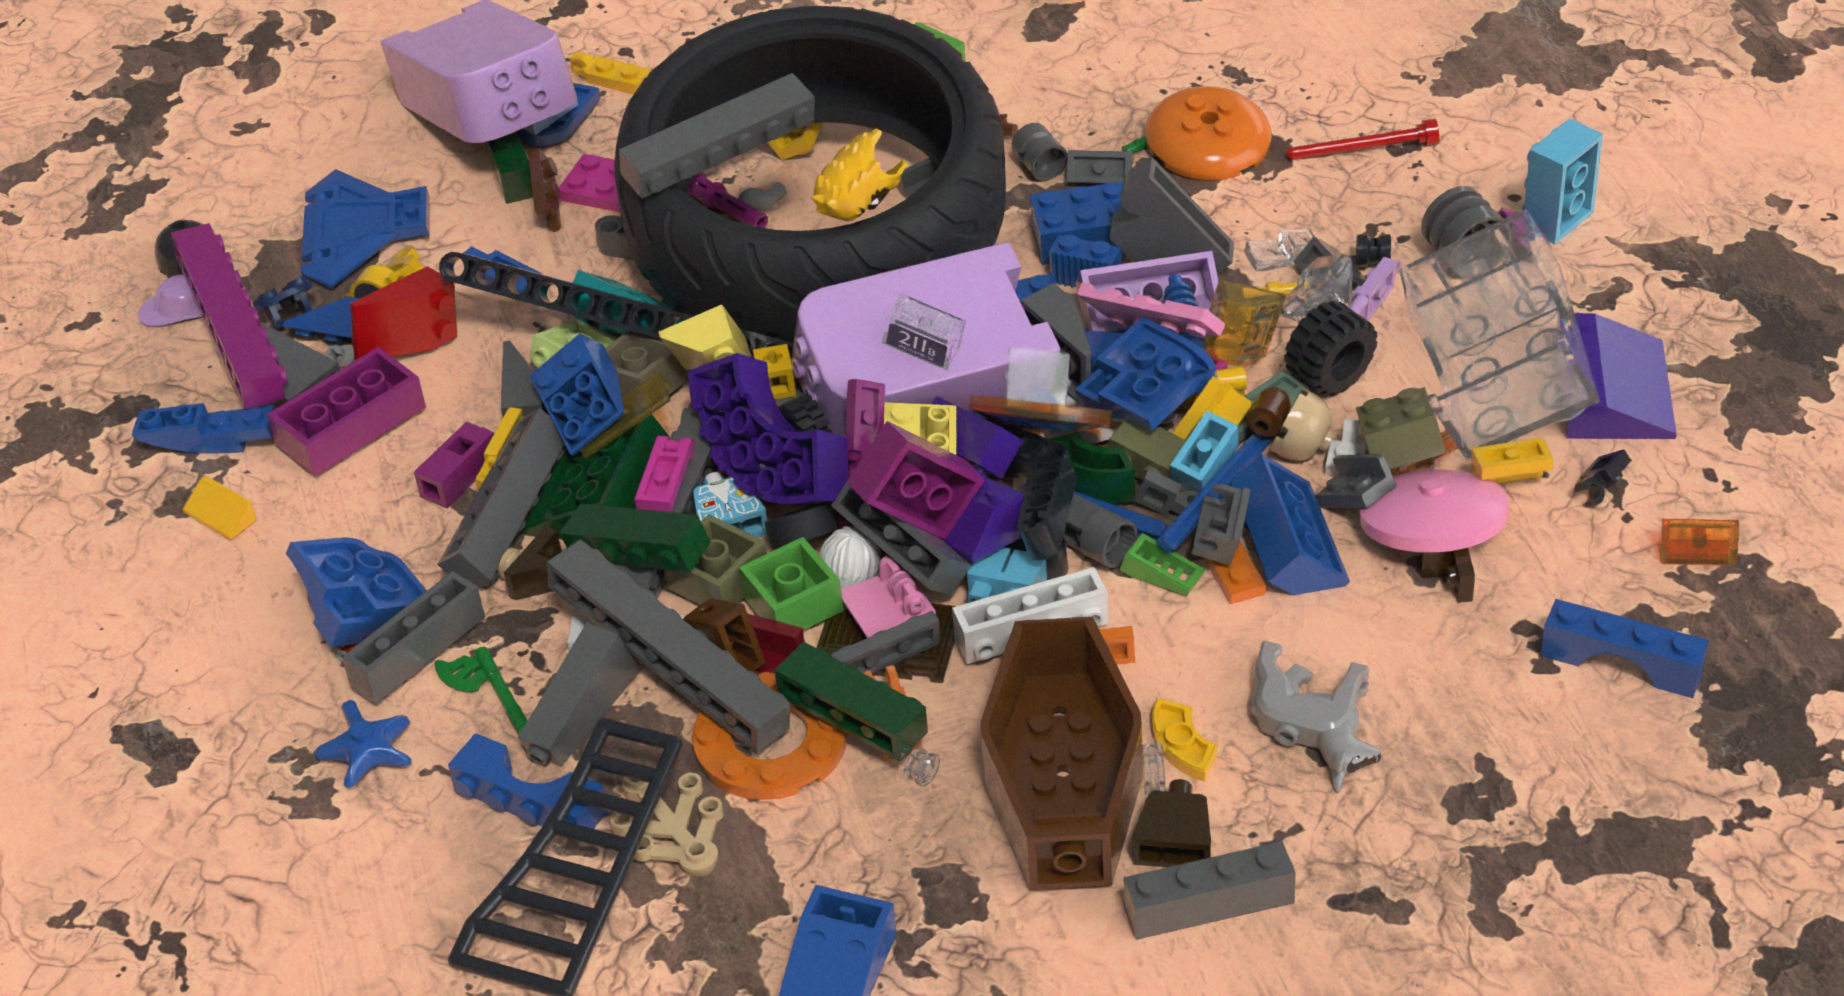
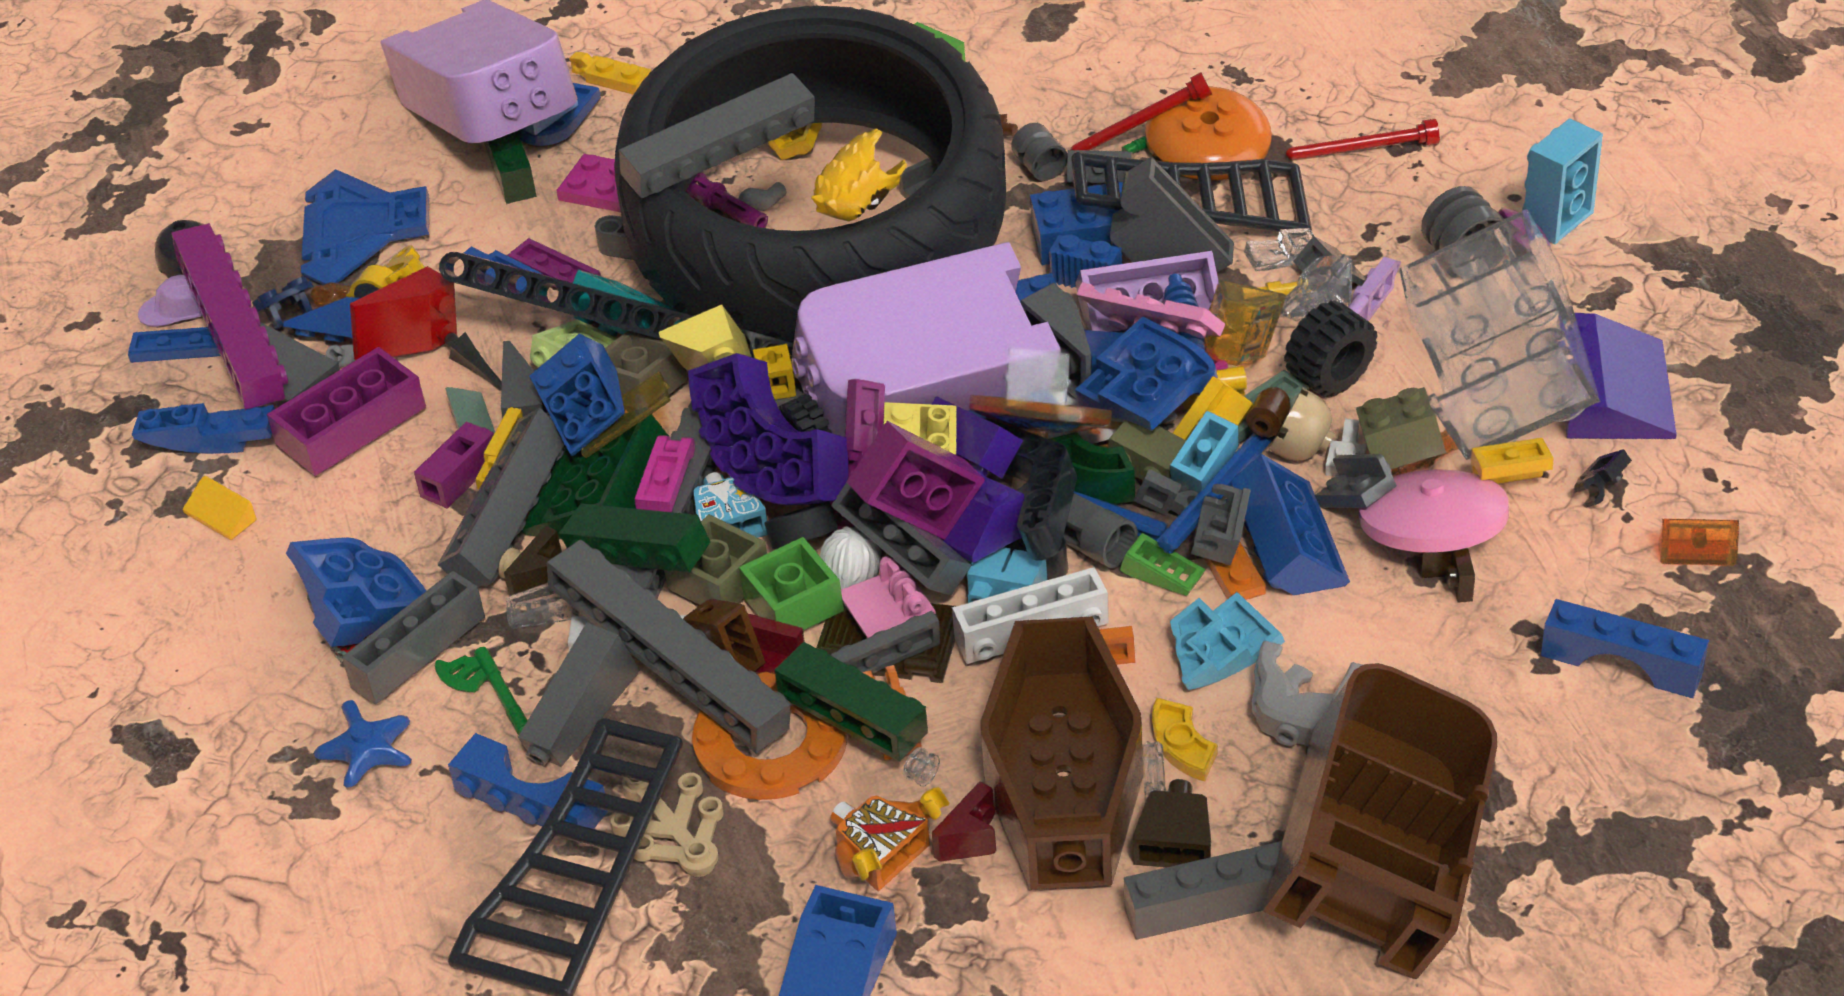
reddish brown hinge [528,148,561,232] -> none
clear brick [882,293,966,371] -> none
black wheel [1356,234,1391,267] -> none
none -> blue tile [128,327,220,363]
none -> clear orange arm [311,282,351,307]
none -> pearl dark grey piece [444,332,502,390]
none -> sand green slope [445,387,495,433]
none -> clear slope [506,583,584,629]
none -> magenta plate [507,238,601,288]
none -> torso [831,787,950,891]
none -> dark red slope [932,781,997,862]
none -> red piece [1071,72,1212,151]
none -> black bar [1071,152,1312,236]
none -> medium azure slope [1170,592,1285,690]
none -> reddish brown piece [1264,663,1498,979]

